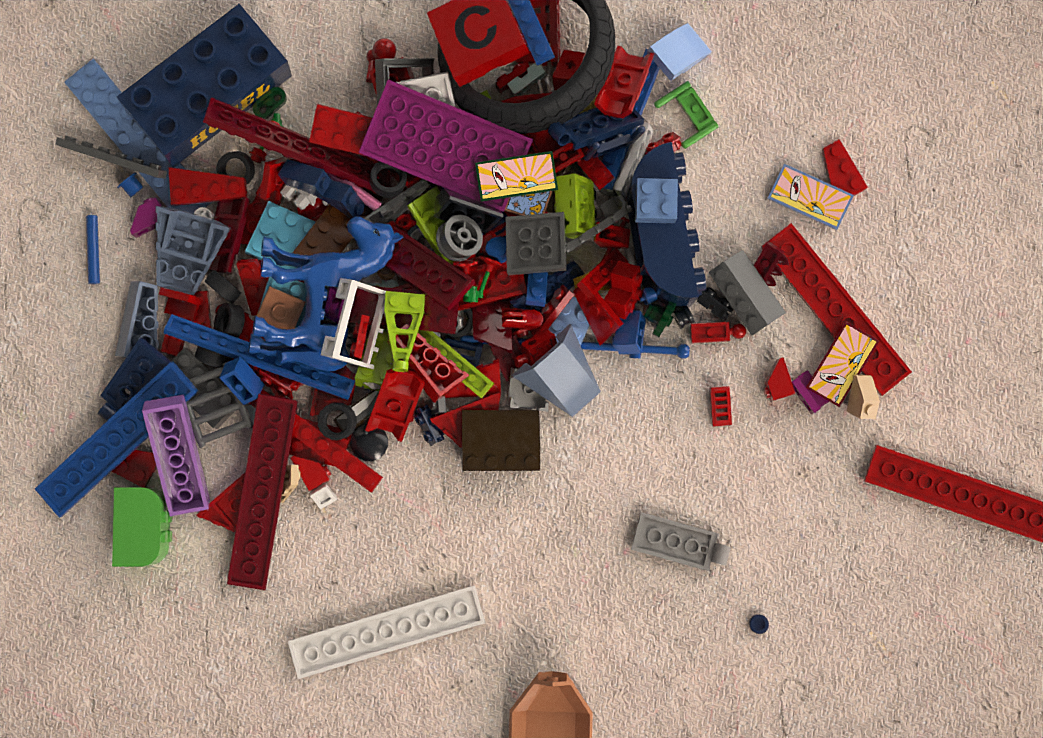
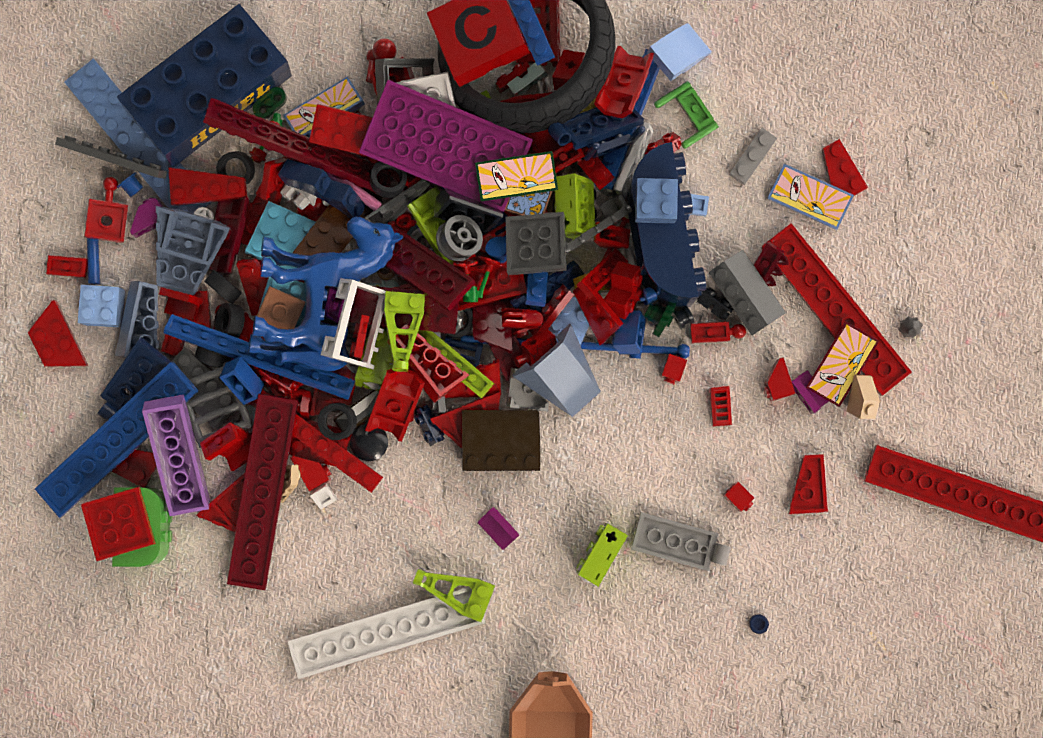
none -> red wing [28,300,88,367]
none -> red plate [46,255,88,278]
none -> light blue piece [78,285,125,328]
none -> red plate [81,487,156,561]
none -> red plate [84,177,128,243]
none -> red panel [200,422,252,471]
none -> tile [283,76,365,138]
none -> red bracket [292,389,313,420]
none -> lime plate [413,569,495,622]
none -> magenta panel [478,506,520,550]
none -> lime piece [576,523,628,587]
none -> red brick [660,354,687,385]
none -> light blue panel [689,194,709,217]
none -> red brick [723,481,754,512]
none -> light grey plate [729,128,777,185]
none -> red wing [788,454,828,514]
none -> dark grey piece [898,316,923,338]

